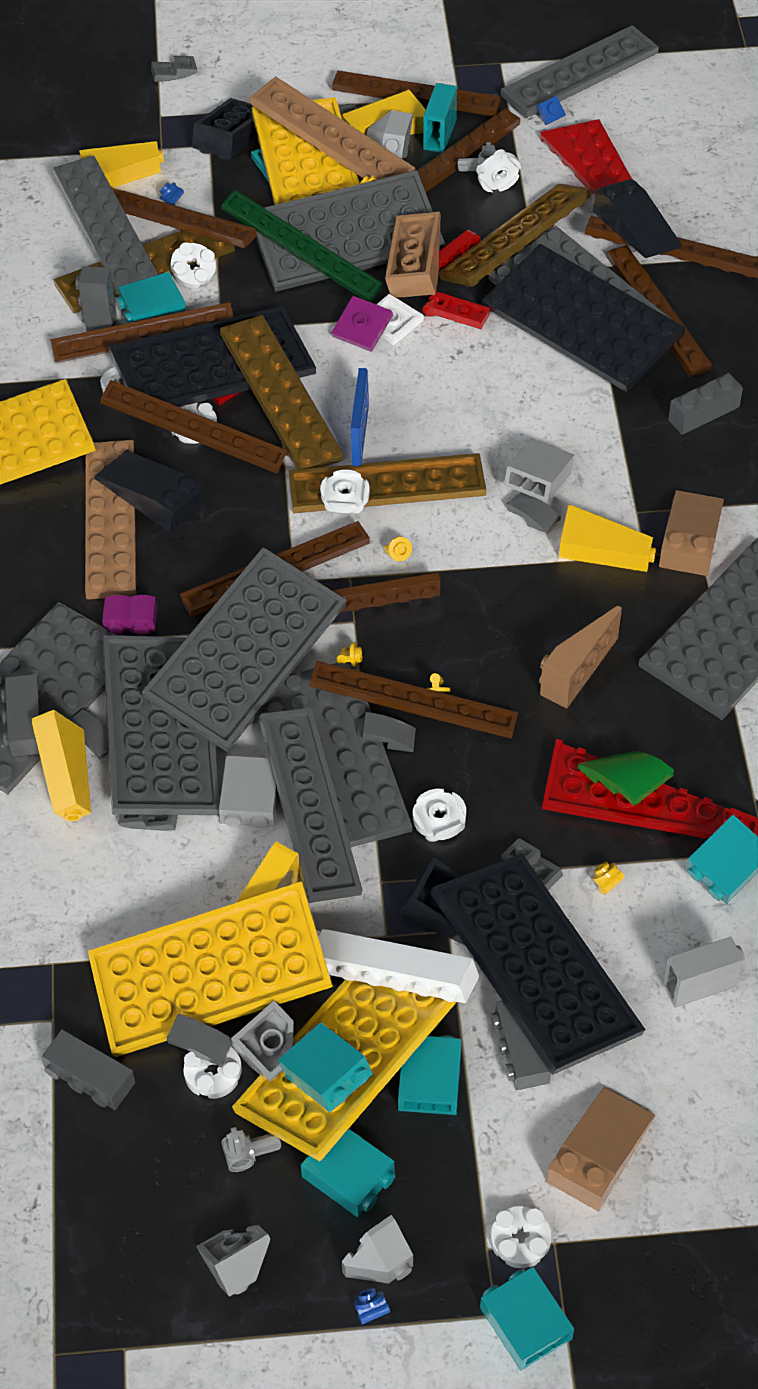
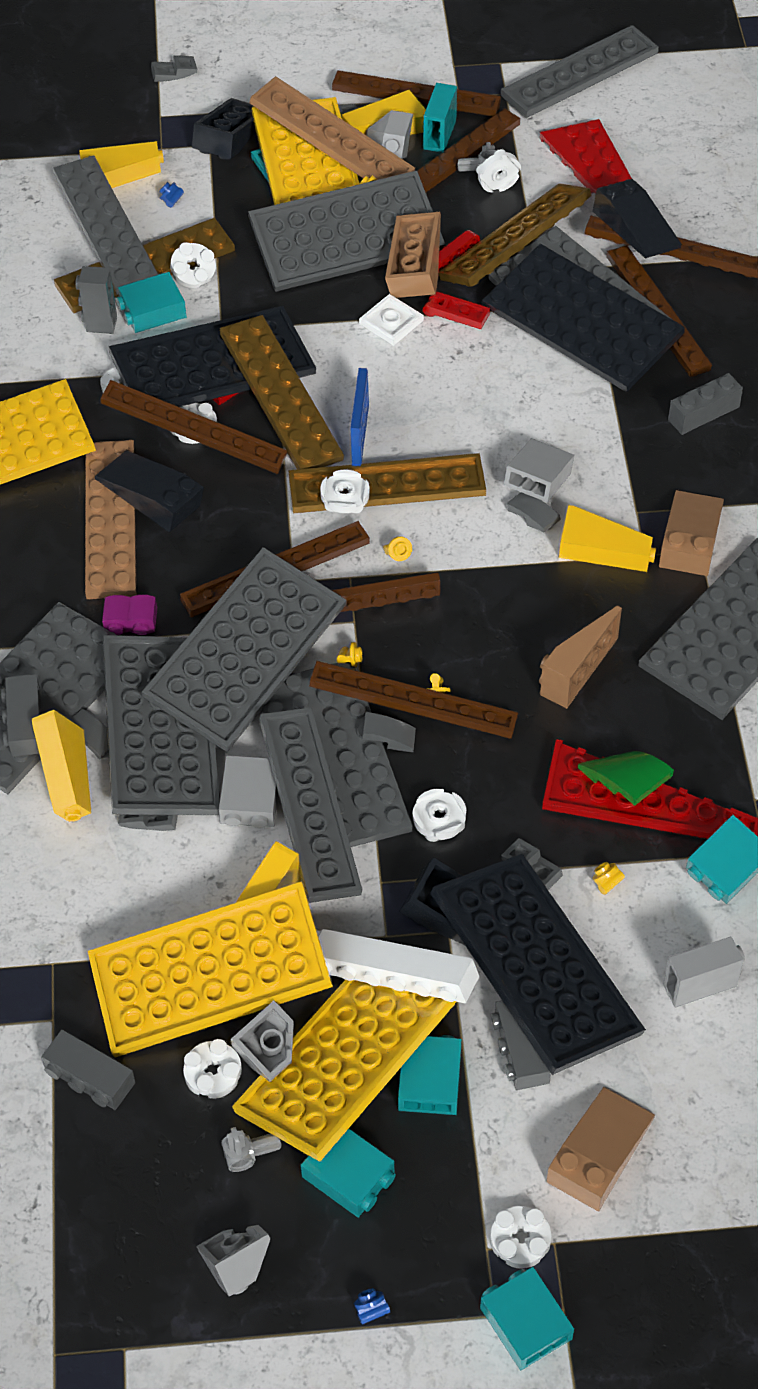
reddish brown plate [50,302,234,364] -> none
reddish brown plate [111,187,257,248] -> none
dark grey slope [167,1013,232,1067] -> none
dark green tile [221,189,383,302] -> none
teal brick [278,1022,373,1113] -> none
magenta plate [331,296,394,352] -> none
light grey slope [342,1215,413,1284] -> none
blue plate [537,96,566,125] -> none

